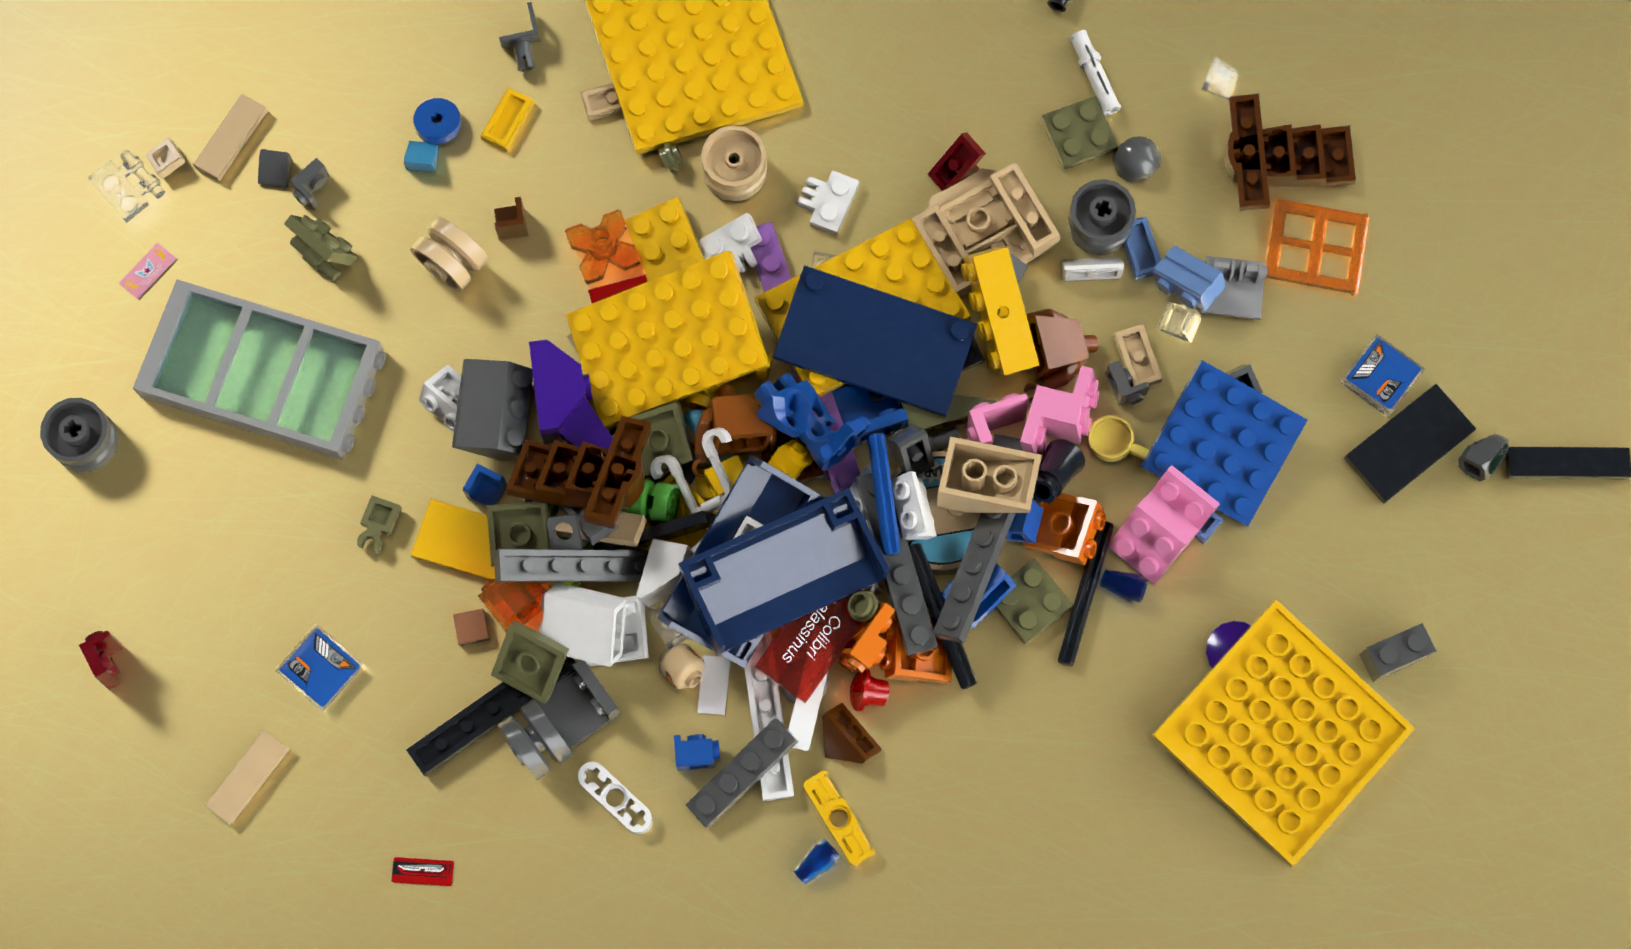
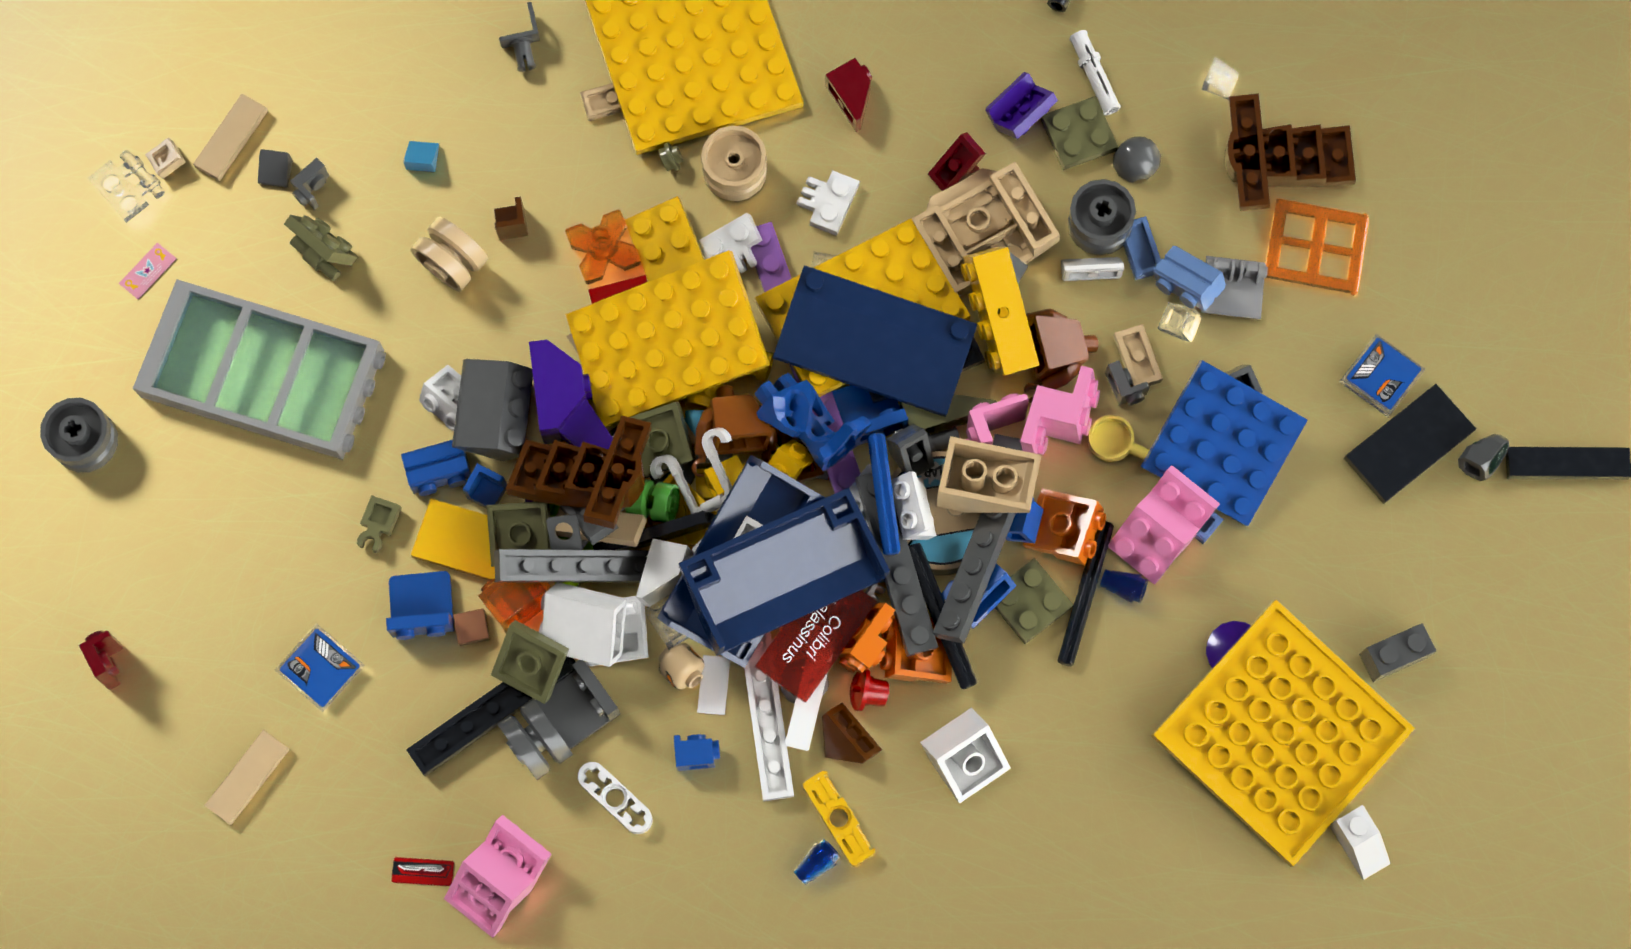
blue piece [413,98,461,144] -> none
yellow tile [480,87,534,151] -> none
dark grey plate [686,718,799,829] -> none
olive plate [848,591,878,622] -> none
black plant [1033,439,1085,504] -> none
none -> blue bracket [386,571,454,640]
none -> blue brick [401,440,471,496]
none -> bright pink bracket [444,815,552,938]
none -> dark red slope [825,58,872,132]
none -> white slope [920,707,1011,803]
none -> dark purple bracket [985,72,1058,139]
none -> white slope [1329,805,1391,880]

